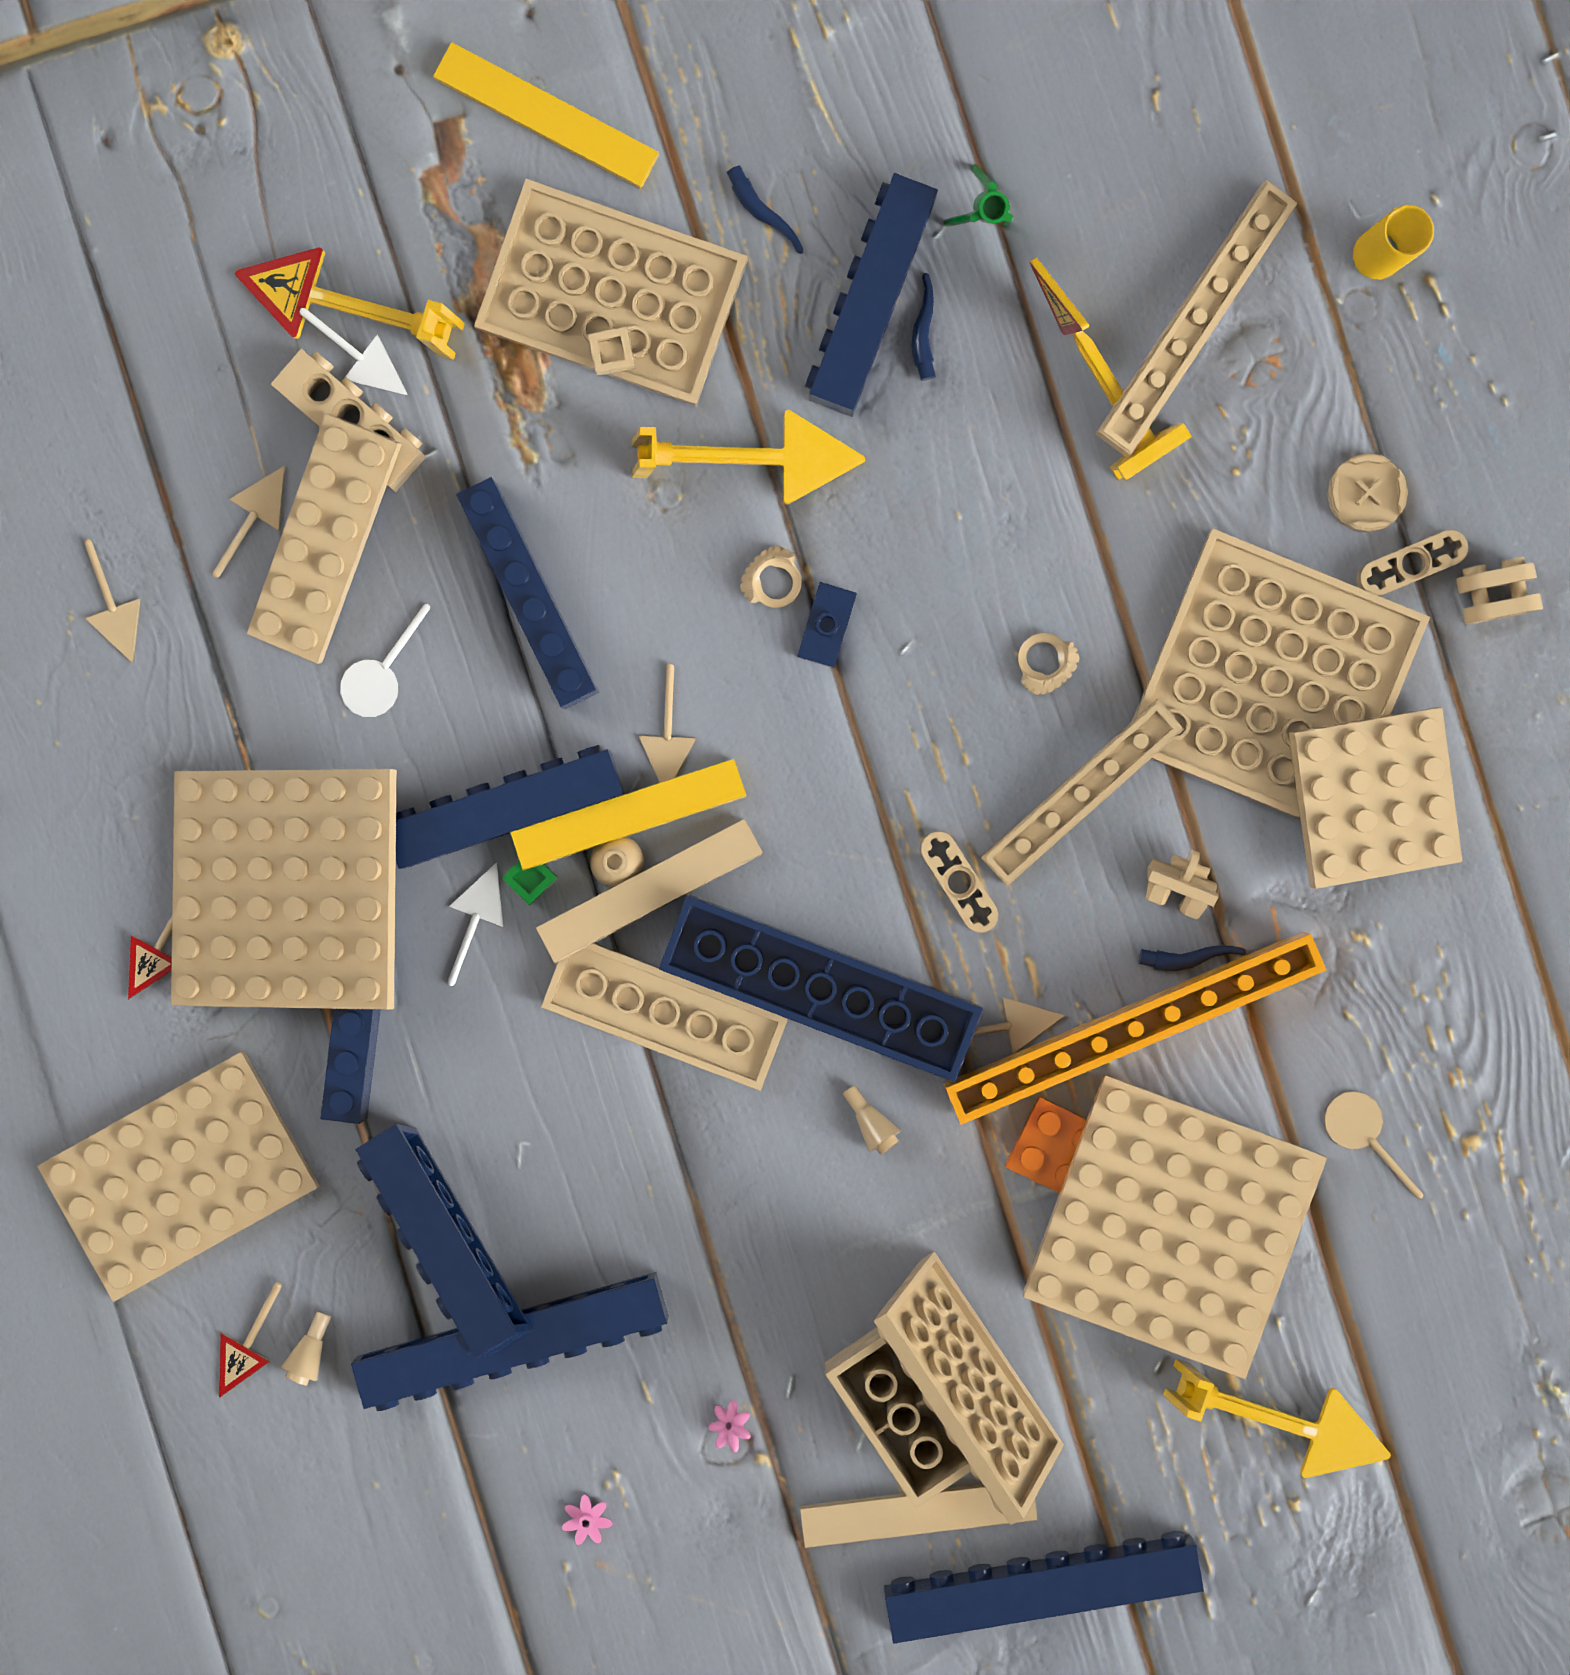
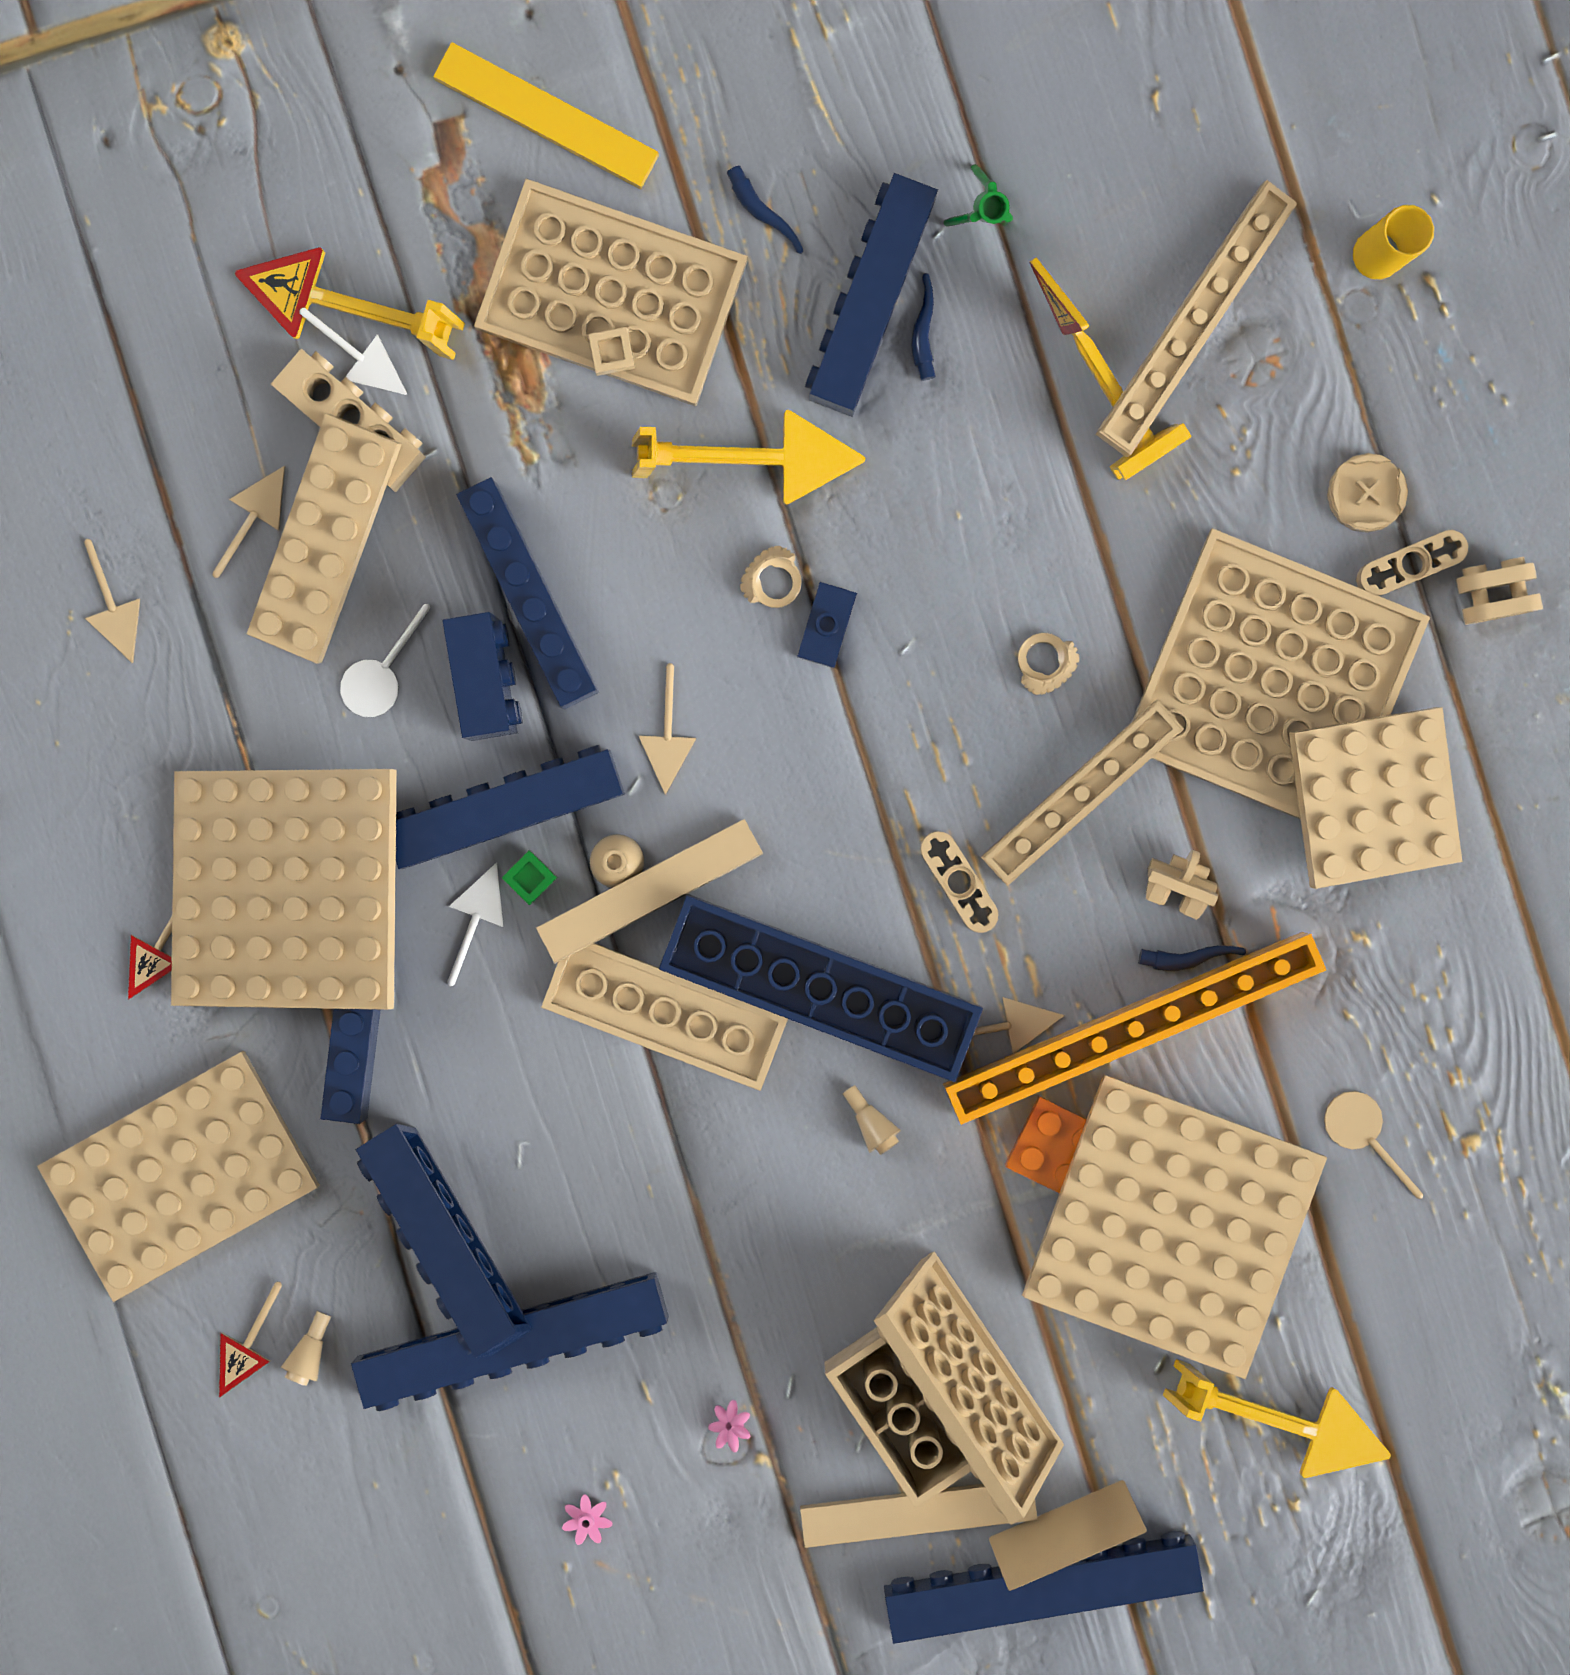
yellow tile [510,759,747,871] -> none
none -> dark blue brick [442,612,523,741]
none -> tan sticker [989,1480,1147,1591]

